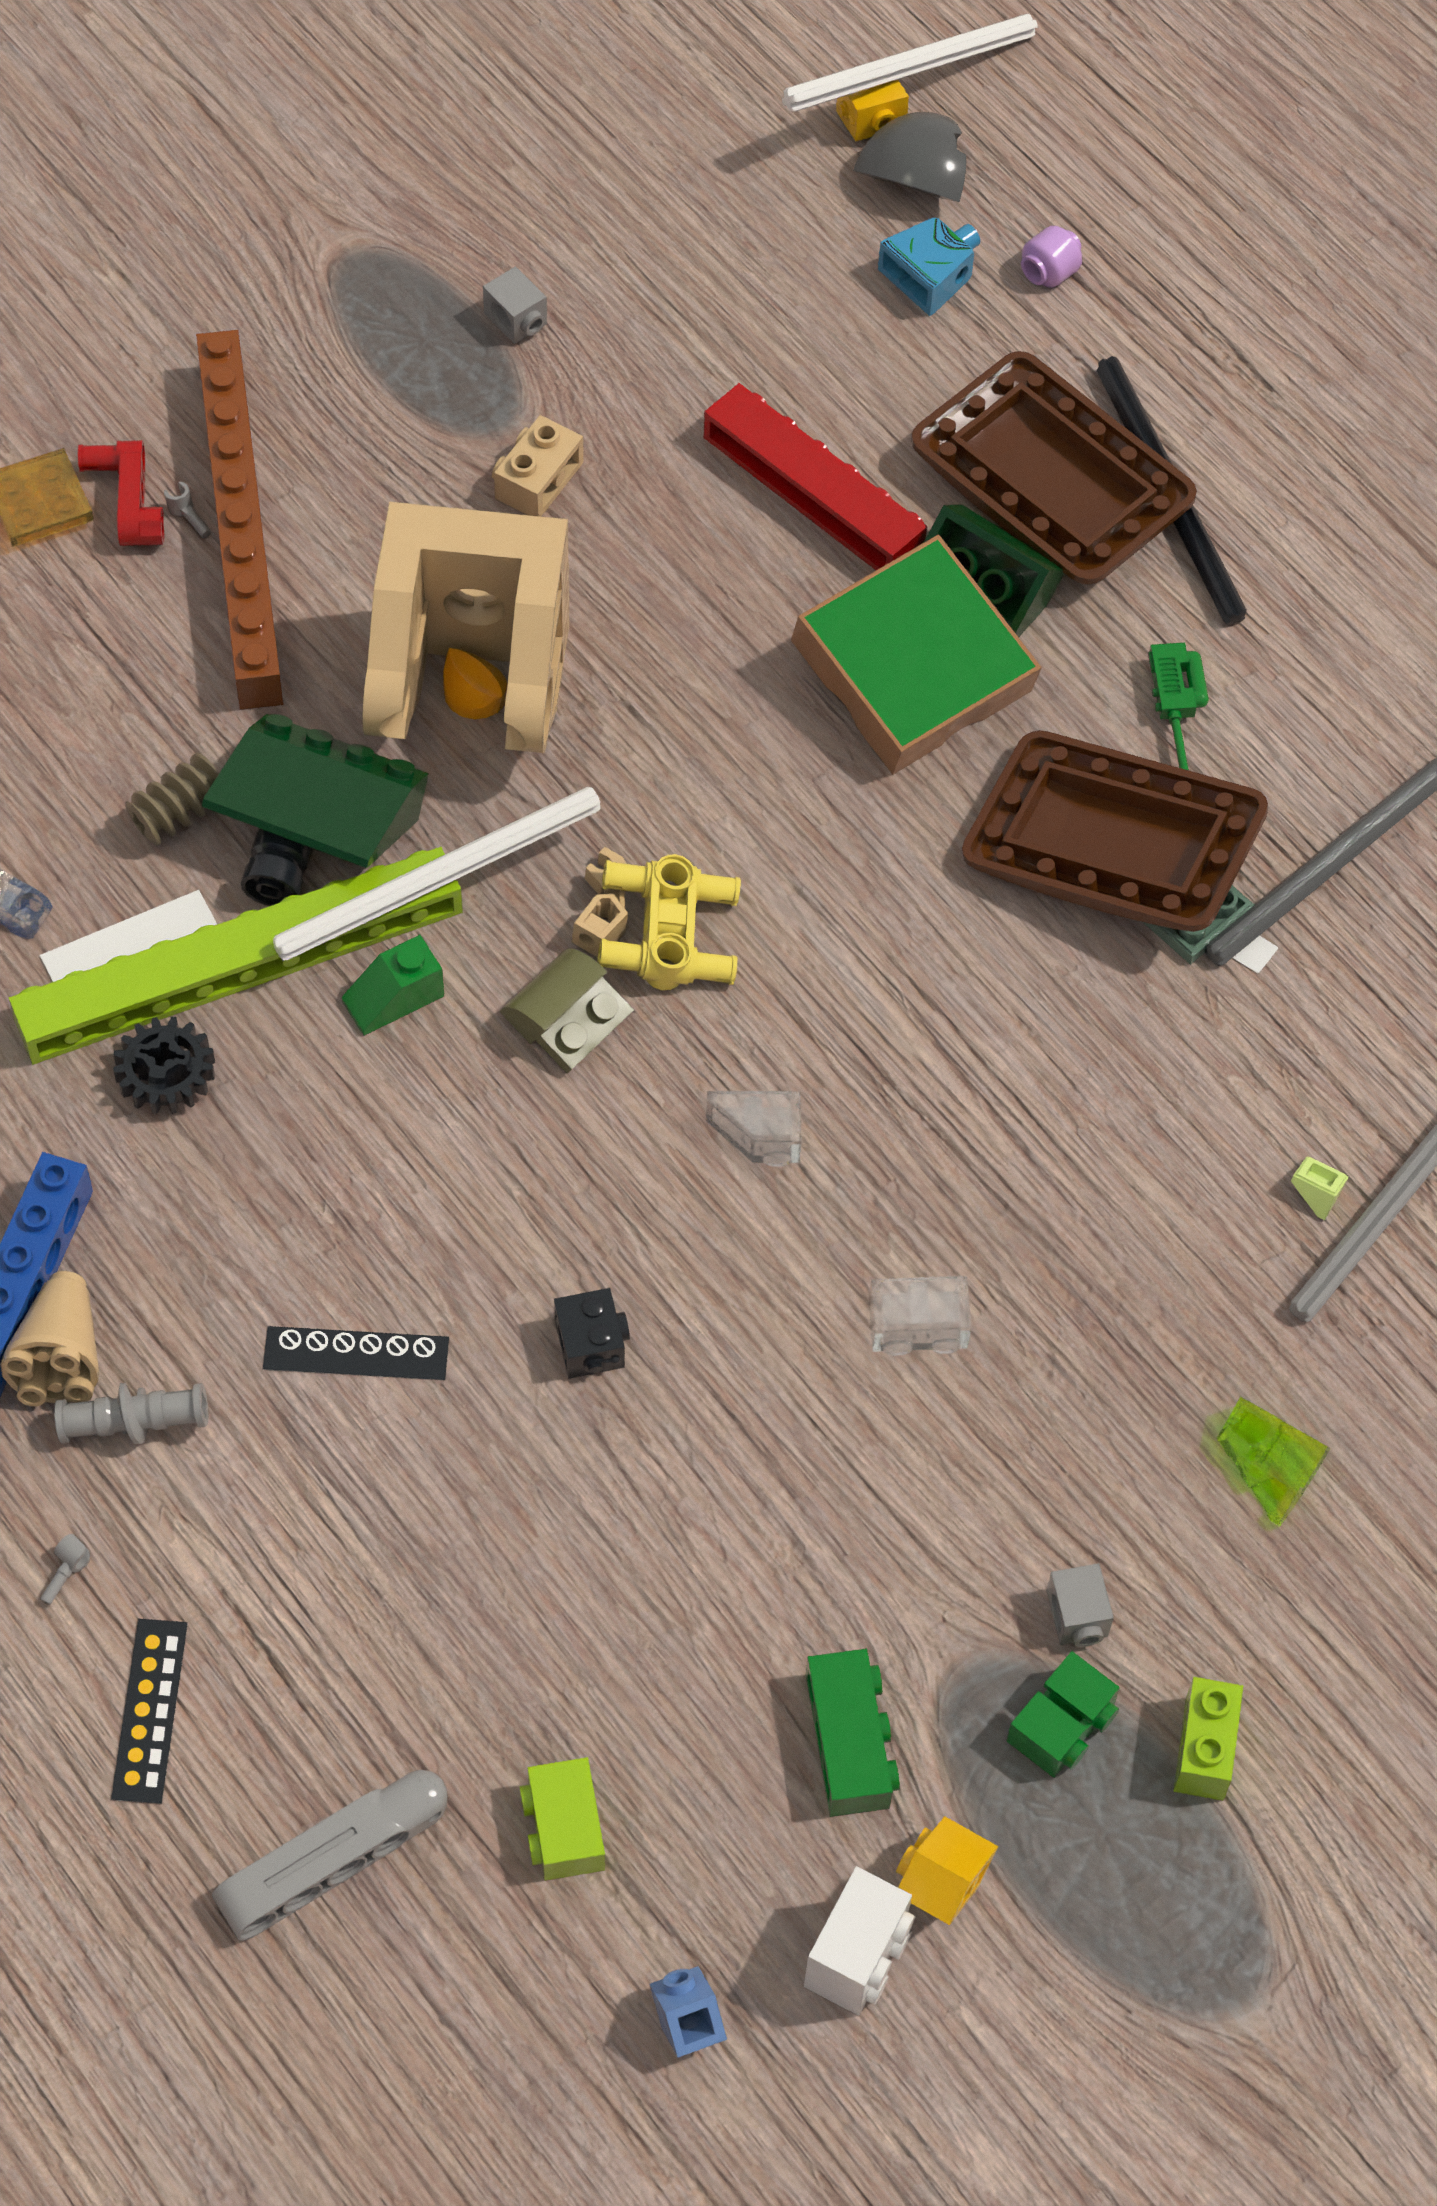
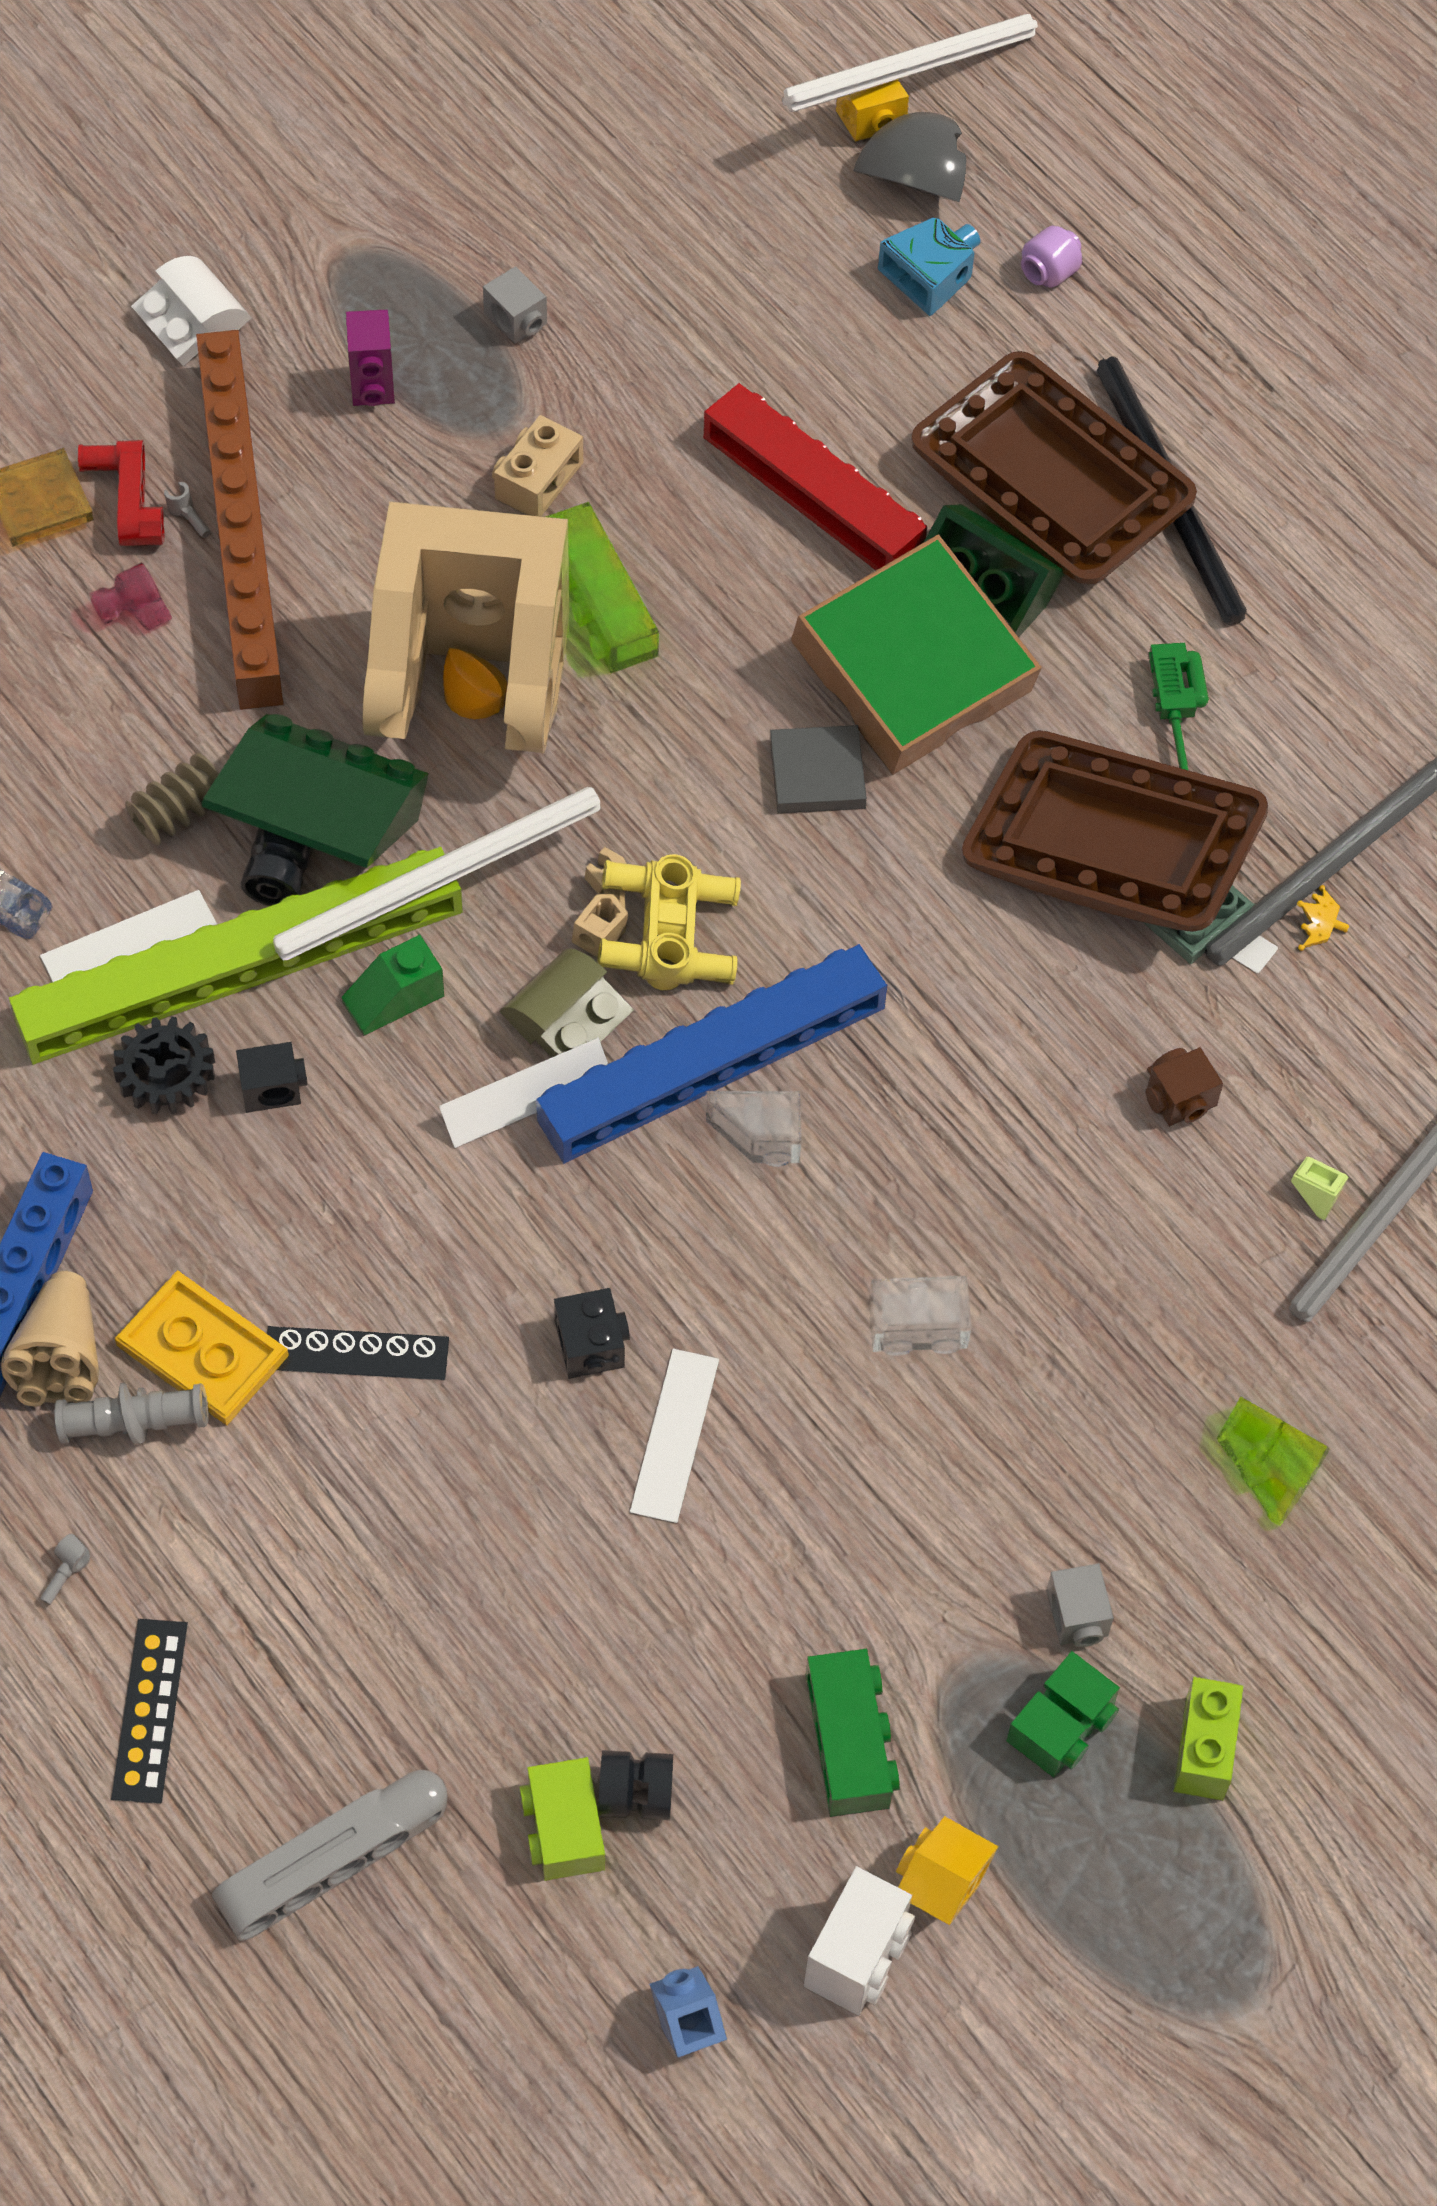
none -> clear pink piece [89,562,172,631]
none -> yellow tile [115,1270,289,1426]
none -> white brick [131,256,252,366]
none -> black brick [236,1042,308,1113]
none -> magenta brick [346,309,395,406]
none -> white sticker [439,1038,608,1148]
none -> blue brick [536,944,888,1164]
none -> clear neon green brick [545,502,659,673]
none -> black wheel [598,1750,674,1821]
none -> white sticker [630,1349,719,1523]
none -> dark grey tile [770,725,867,814]
none -> reddish brown brick [1145,1047,1223,1127]
none -> yellow piece [1297,885,1349,951]

